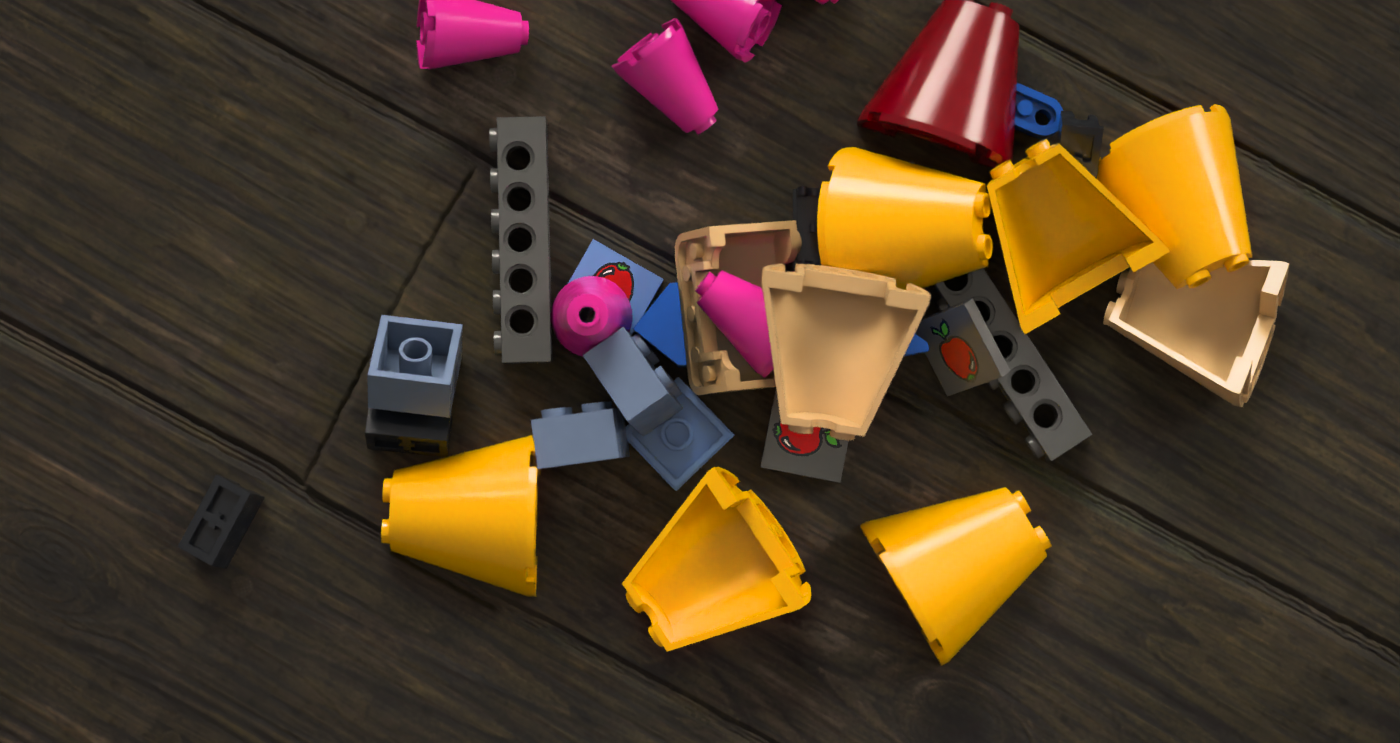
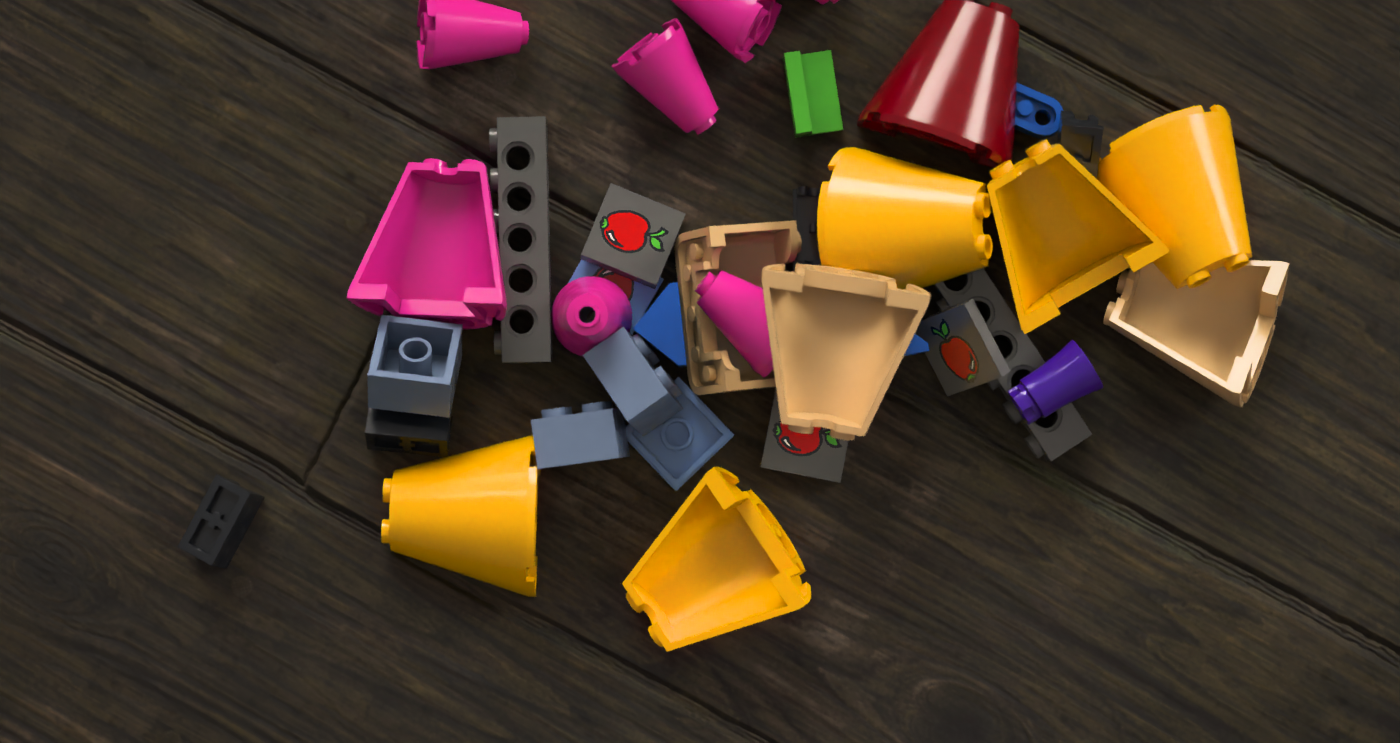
yellow cone [860,487,1052,666] -> none
none -> dark pink cone [347,158,507,330]
none -> dark grey tile [580,183,686,289]
none -> bright green panel [783,50,843,138]
none -> dark purple plant [1007,340,1104,425]

